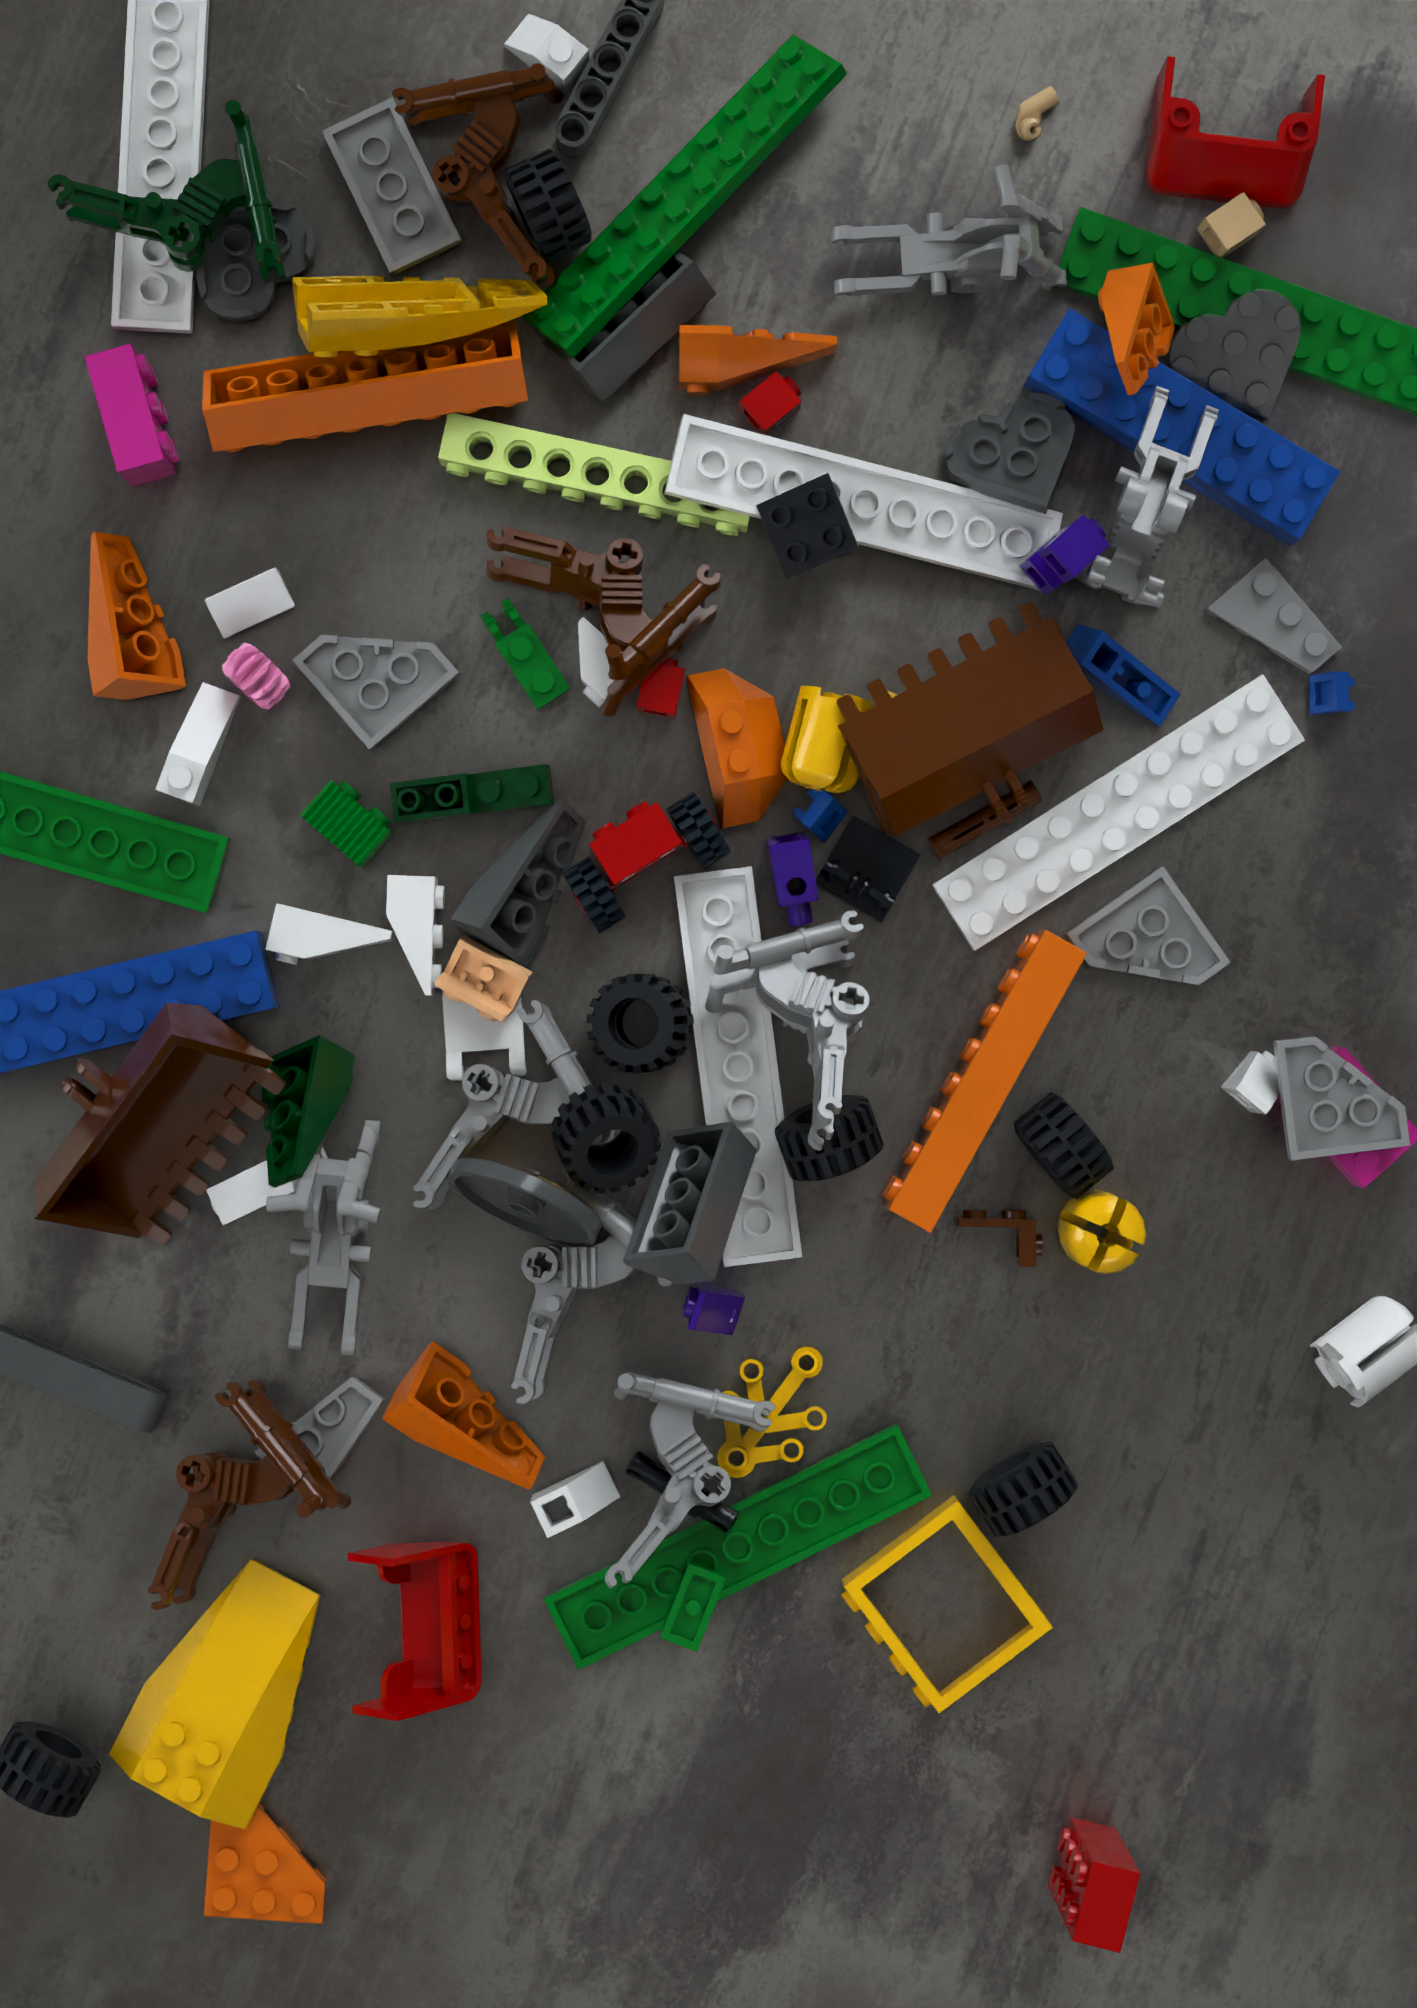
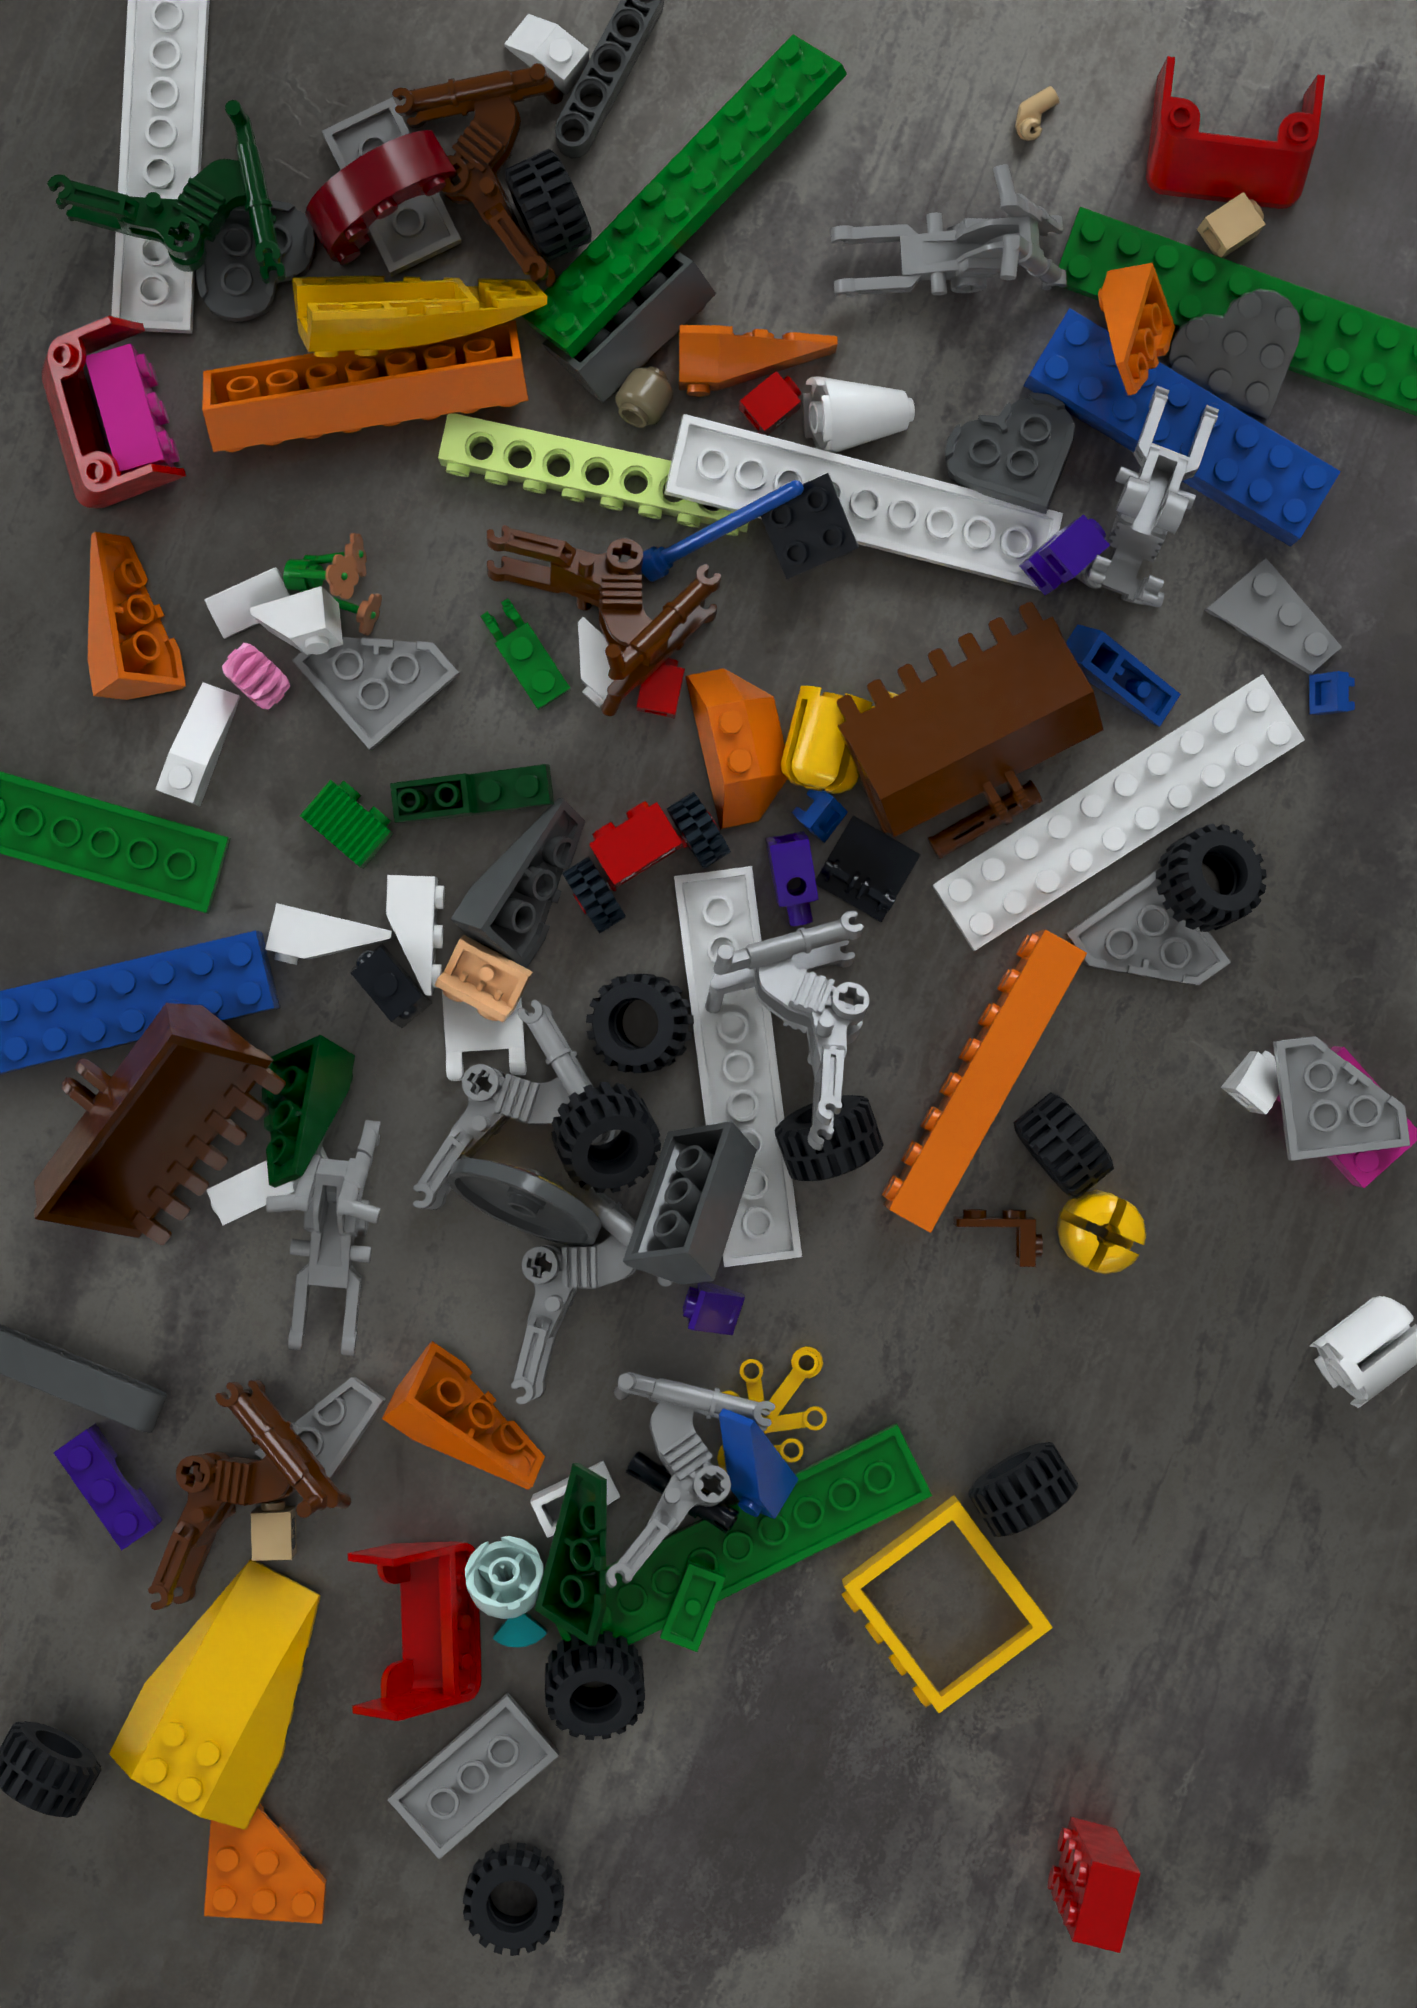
none -> red windscreen [42,316,186,509]
none -> dark purple arch [53,1423,162,1551]
none -> white slope [250,586,343,655]
none -> tan brick [251,1500,297,1561]
none -> plant [283,533,382,636]
none -> dark red brick [305,130,456,265]
none -> black torso [351,943,432,1028]
none -> light grey plate [387,1693,559,1859]
none -> black tyre [463,1843,564,1956]
none -> light aqua cylinder [465,1536,544,1619]
none -> teal tile [492,1613,548,1647]
none -> dark green wedge [534,1463,607,1646]
none -> black tyre [545,1630,645,1740]
none -> dark tan head [615,366,673,428]
none -> blue piece [641,480,804,582]
none -> blue slope [719,1408,799,1519]
none -> white cone [802,376,915,453]
none -> black tyre [1156,824,1267,932]

